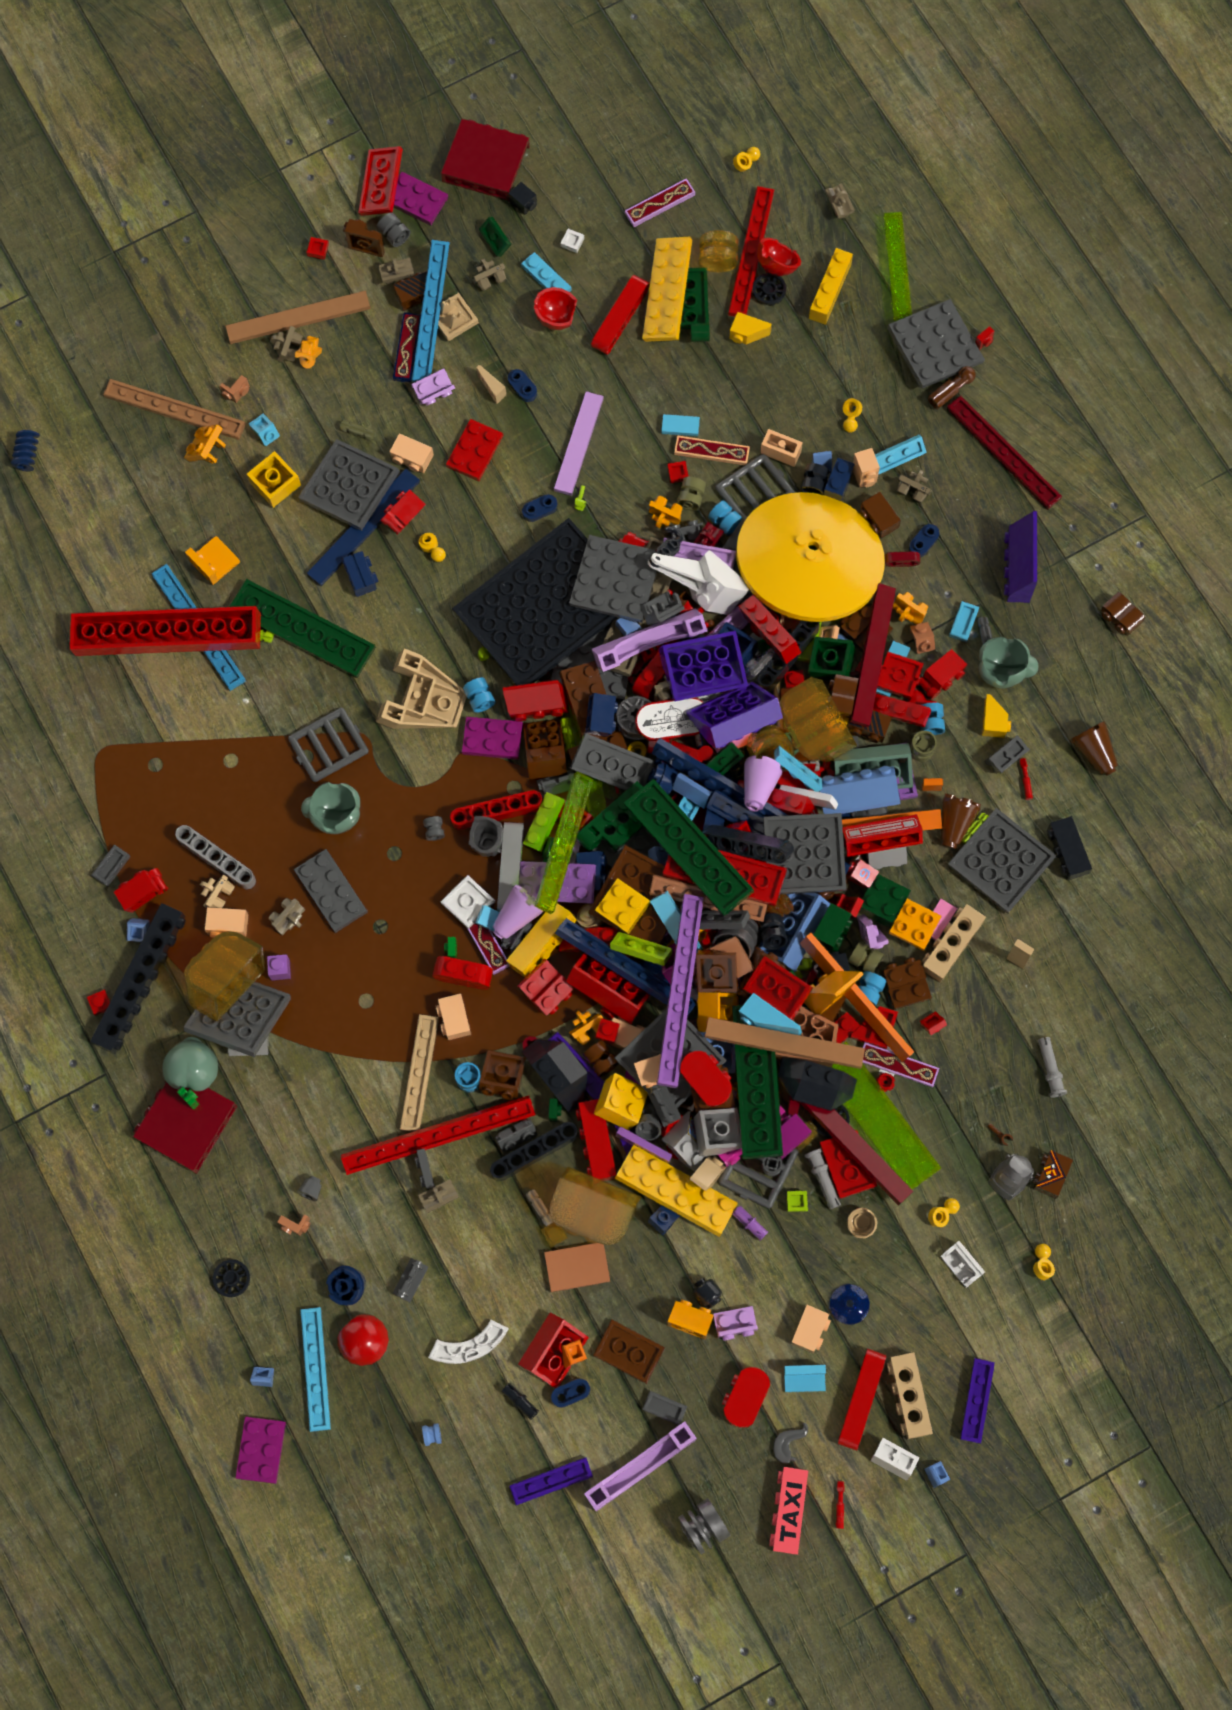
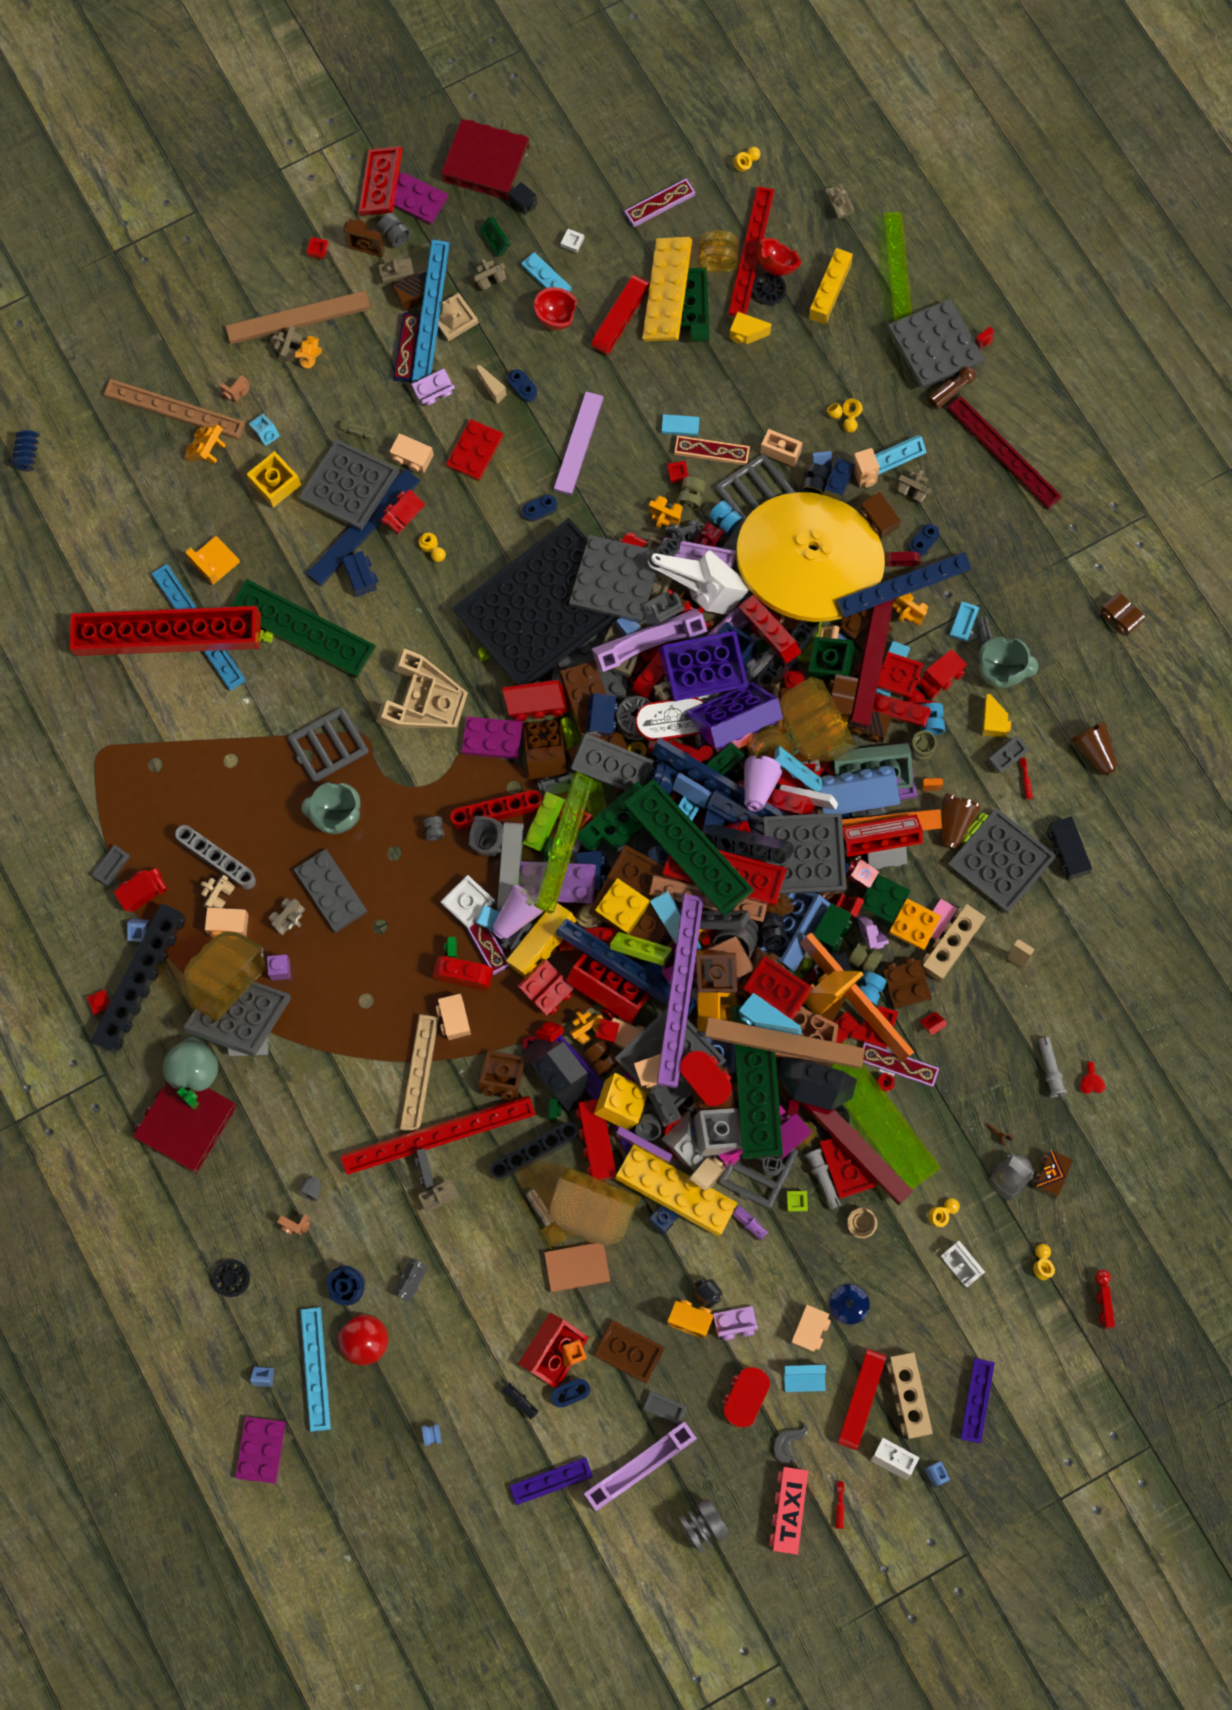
white tile [428,1320,509,1364] -> none
dark azure wheel [455,1062,481,1093] -> none
dark azure wheel [463,678,496,713] -> none
dark grey hinge [495,1119,538,1152] -> none
lime hand [574,485,586,511] -> none
nougat bracket [910,622,935,654] -> none
dark purple slope [1004,511,1037,603] -> none
none -> red plate [536,1021,564,1043]
none -> yellow hinge [826,403,843,419]
none -> dark blue plate [835,552,971,619]
none -> red rock [1079,1062,1105,1094]
none -> red plate [1095,1270,1115,1330]

